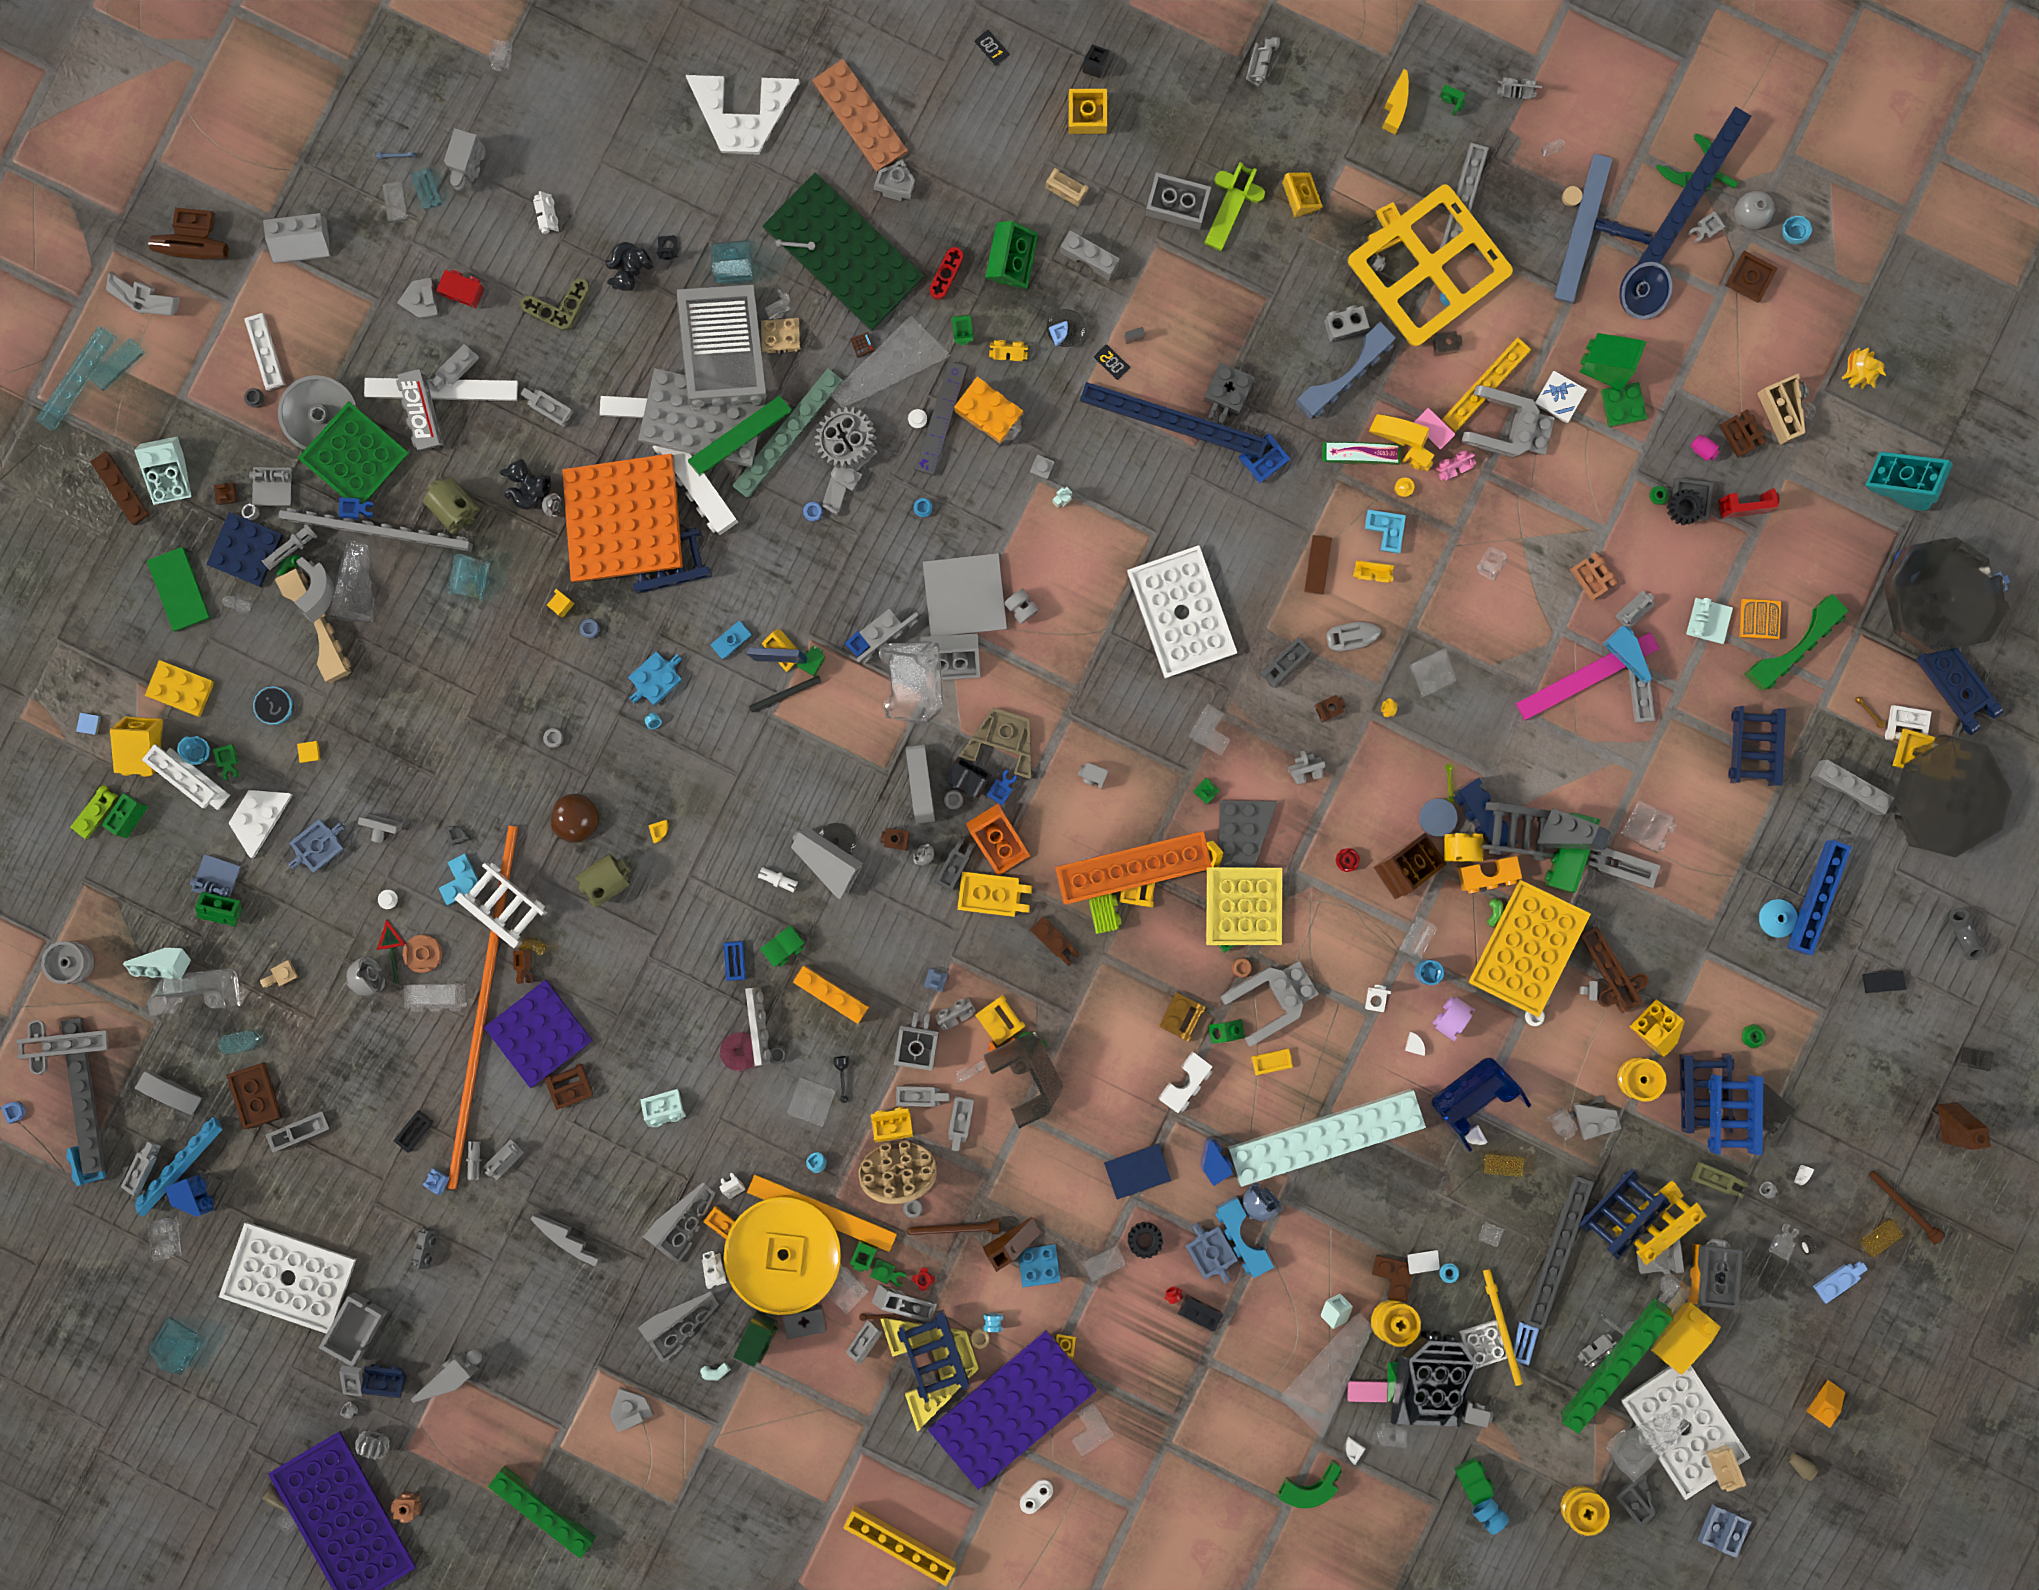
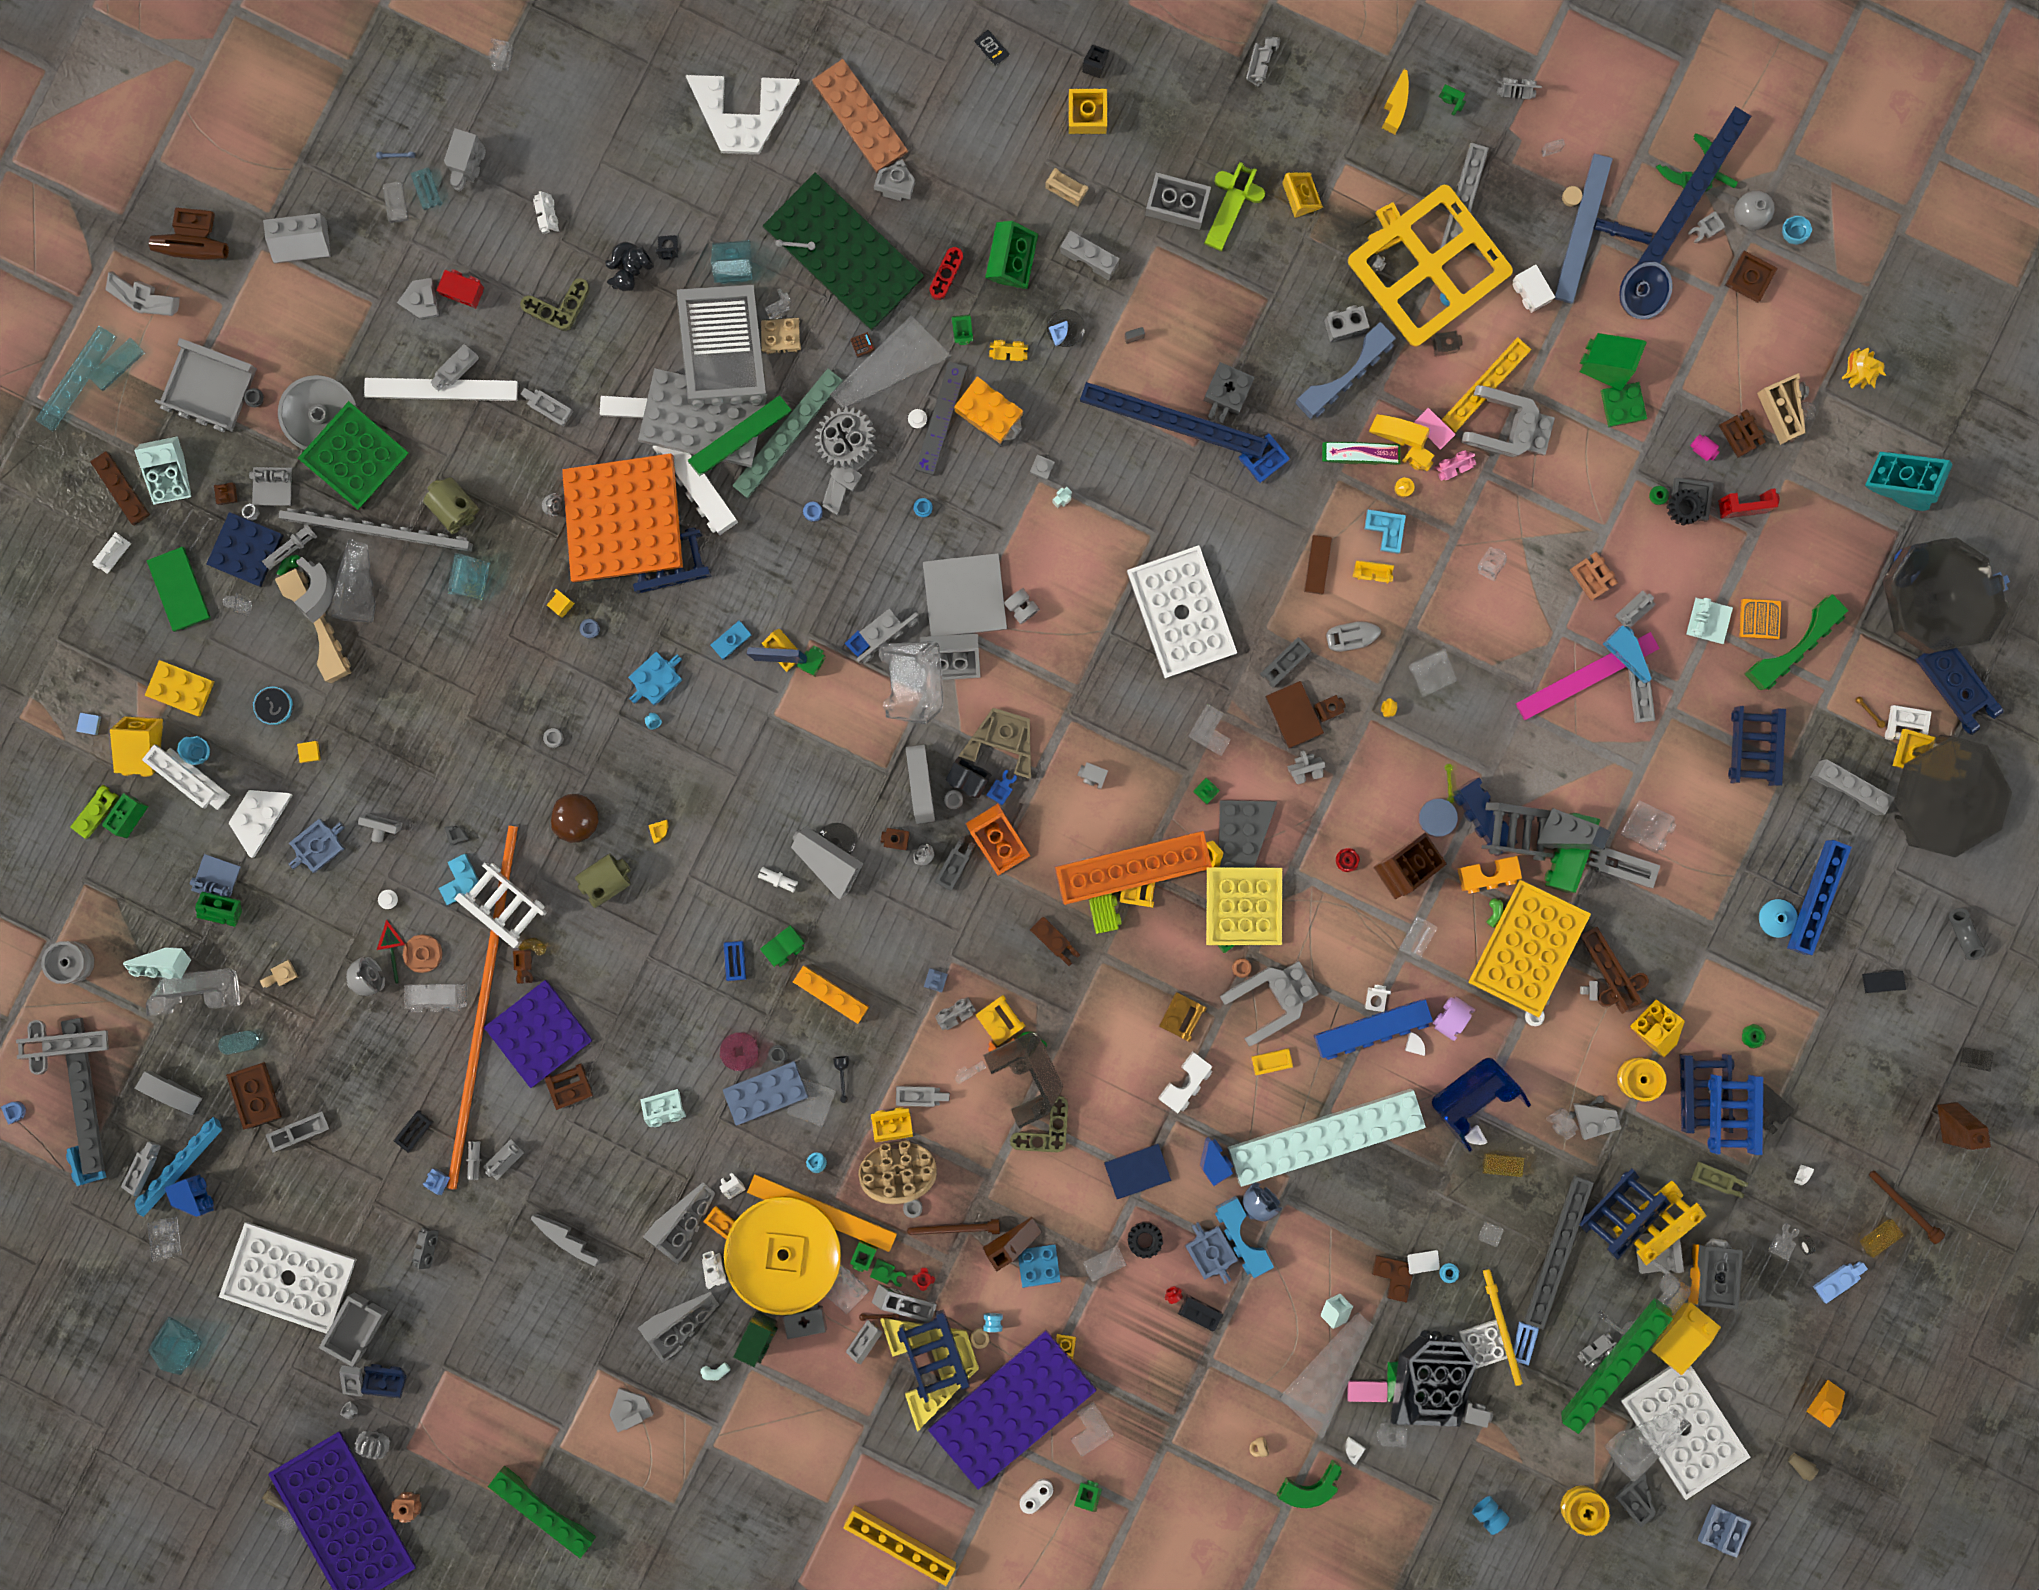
green plate [213,744,239,780] -> none
white tile [244,313,286,391] -> none
blue plate [338,497,374,519] -> none
light grey brick [396,369,444,451] -> none
light grey slope [411,1349,482,1403] -> none
black animal [499,459,551,510] -> none
light grey plate [745,987,771,1066] -> none
pearl dark grey bar [749,675,822,713] -> none
light grey hinge [894,1012,939,1071] -> none
light grey hinge [948,1096,974,1152] -> none
yellow tile [957,872,1032,917] -> none
black sticker [1094,344,1130,380] -> none
green bracket [1209,1019,1245,1044] -> none
yellow wheel [1371,1300,1421,1347] -> none
dark azure wheel [1414,960,1444,985] -> none
yellow brick [1444,833,1483,862] -> none
green brick [1454,1458,1495,1506] -> none
white tile [1535,371,1587,423] -> none
tan hinge [1706,1444,1746,1492] -> none
light grey hinge [1759,1181,1778,1199] -> none
none -> white hinge [92,532,131,574]
none -> light grey panel [155,338,257,433]
none -> sand blue plate [723,1061,808,1126]
none -> olive beam [1010,1095,1068,1152]
none -> green brick [1074,1480,1102,1512]
none -> tan tile [1250,1437,1269,1458]
none -> reddish brown tile [1265,681,1324,749]
none -> blue brick [1313,999,1433,1060]
none -> white brick [1512,265,1555,313]

